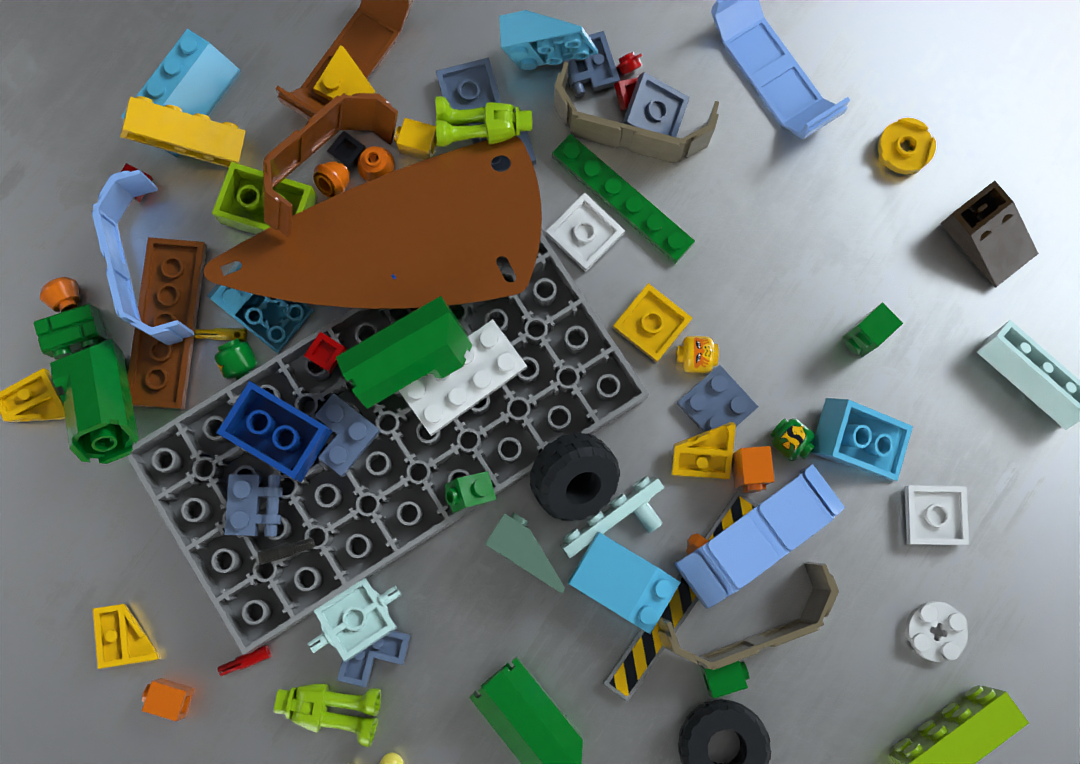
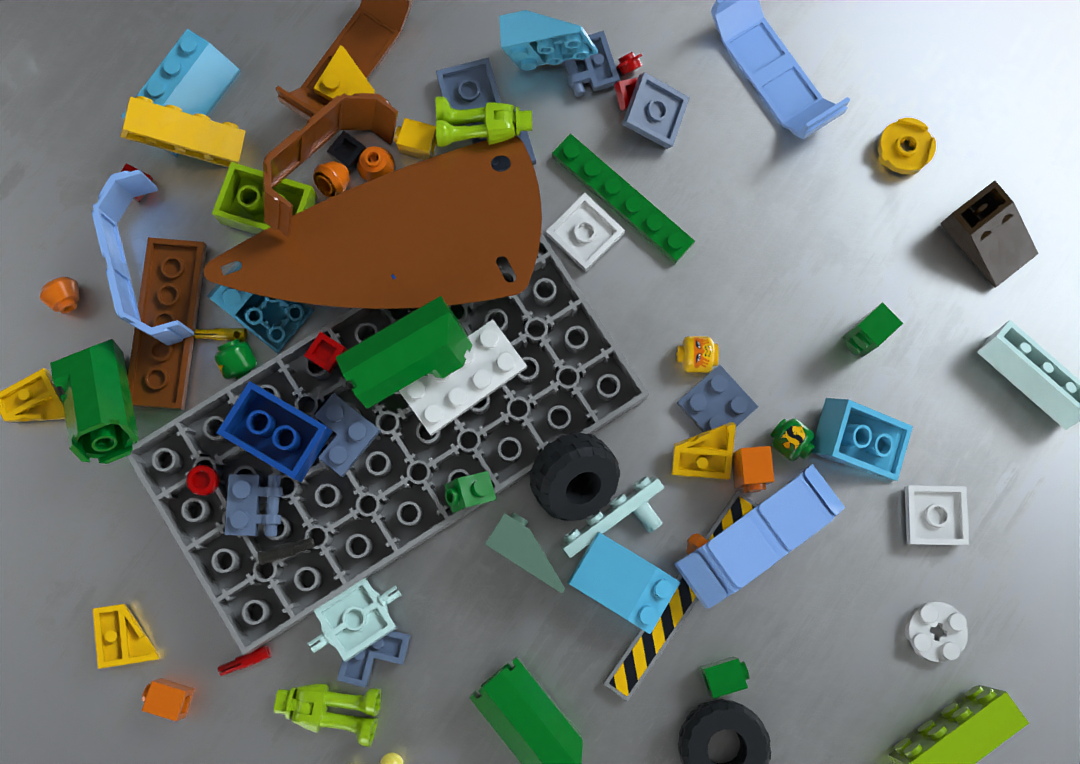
green brick [33,303,107,360] -> none
dark tan windscreen [554,61,719,163] -> none
yellow plate [612,283,693,363] -> none
dark tan windscreen [657,562,839,670] -> none
none -> red tile [186,465,219,496]

